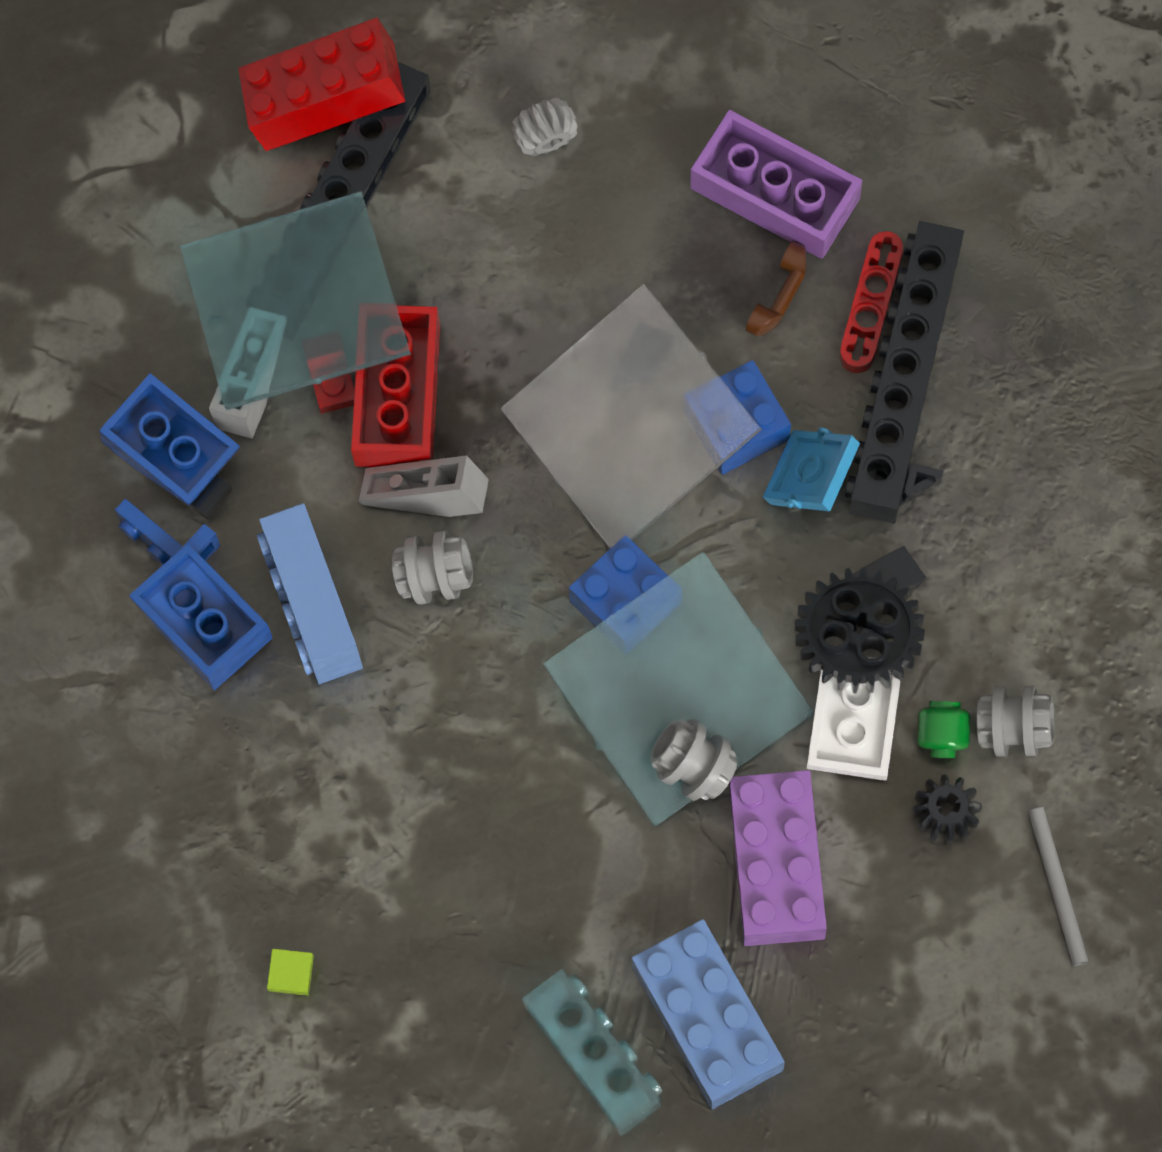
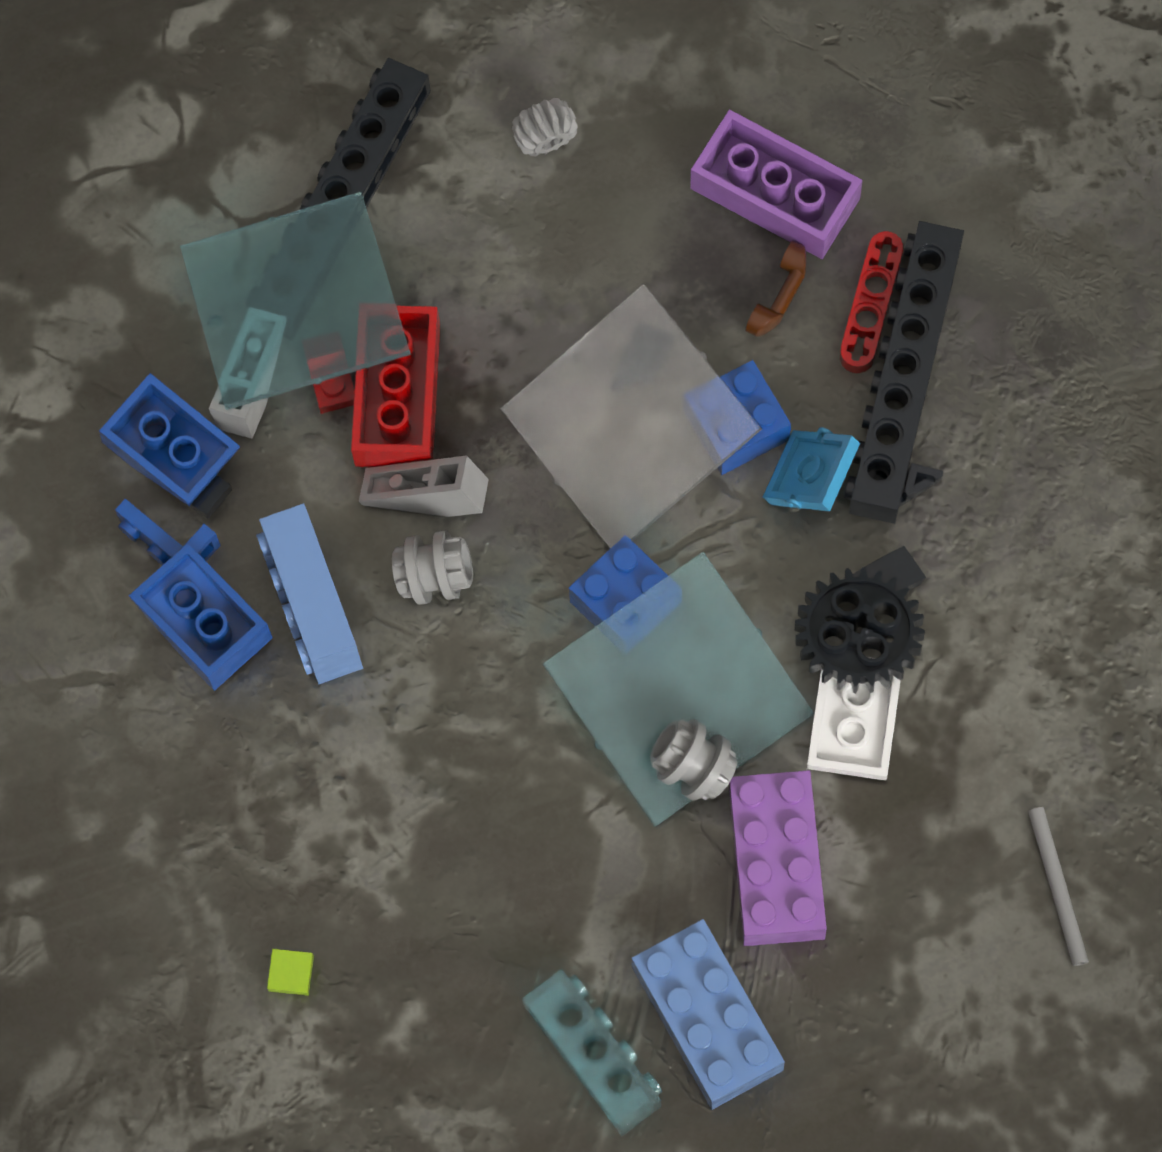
red brick [238,17,406,151] -> none
black gear [912,774,982,845] -> none
green head [917,701,971,758] -> none
light grey piece [977,686,1055,757] -> none

